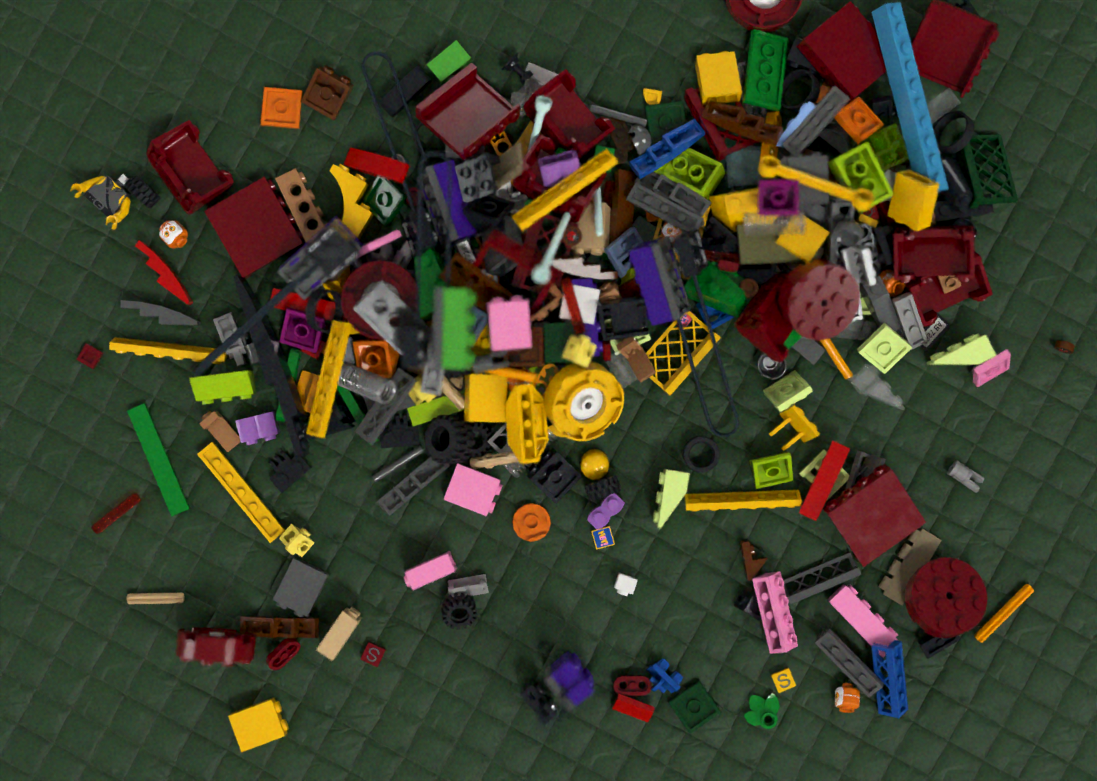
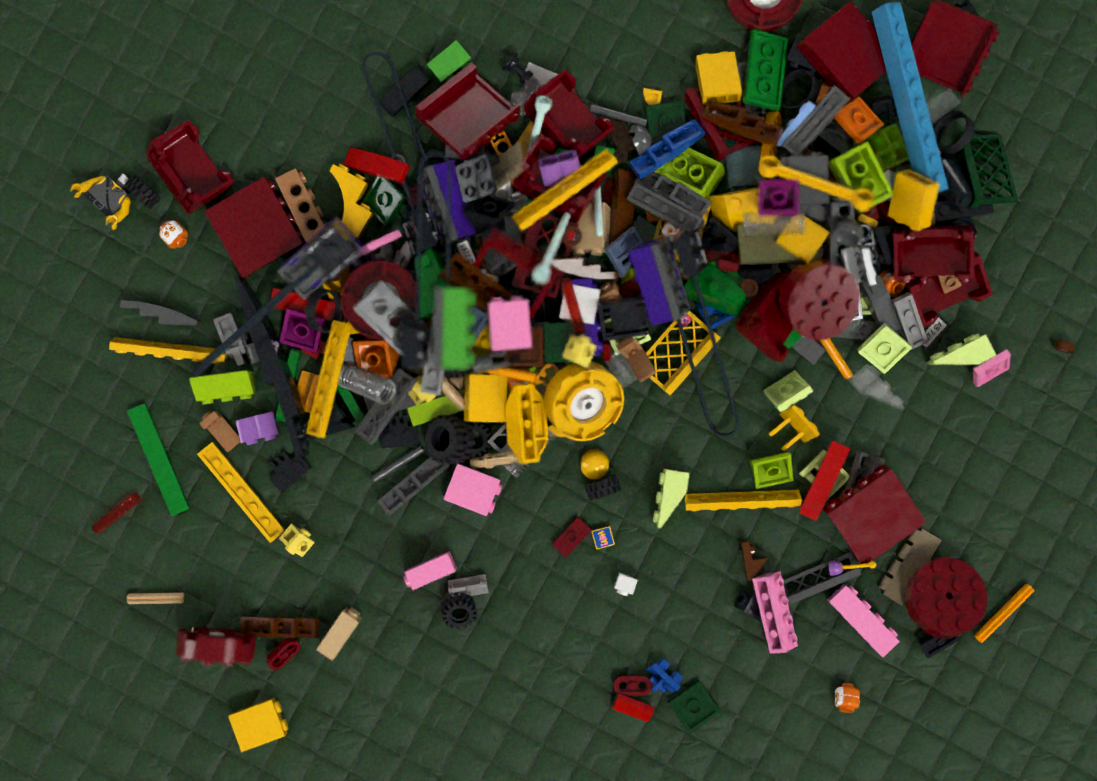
dark red tile [76,343,104,369] -> none
red slope [135,240,193,305] -> none
orange tile [260,87,303,129] -> none
dark grey brick [273,557,330,618] -> none
reddish brown plate [301,65,354,120] -> none
dark red tile [360,641,386,667] -> none
orange tile [513,503,551,542] -> none
piece [520,650,595,732] -> none
black plate [526,448,582,504] -> none
medium nougat bracket [529,282,564,322] -> none
medium lavender brick [587,493,624,530] -> none
black tyre [683,436,720,473] -> none
green plate [744,693,780,729] -> none
dark grey hair [757,352,787,380] -> none
yellow tile [771,668,796,693] -> none
dark grey fence [815,629,884,698] -> none
blue fence [872,640,908,718] -> none
light grey hinge [947,460,984,492] -> none
none -> dark red plate [552,517,592,558]
none -> hinge [829,560,876,576]

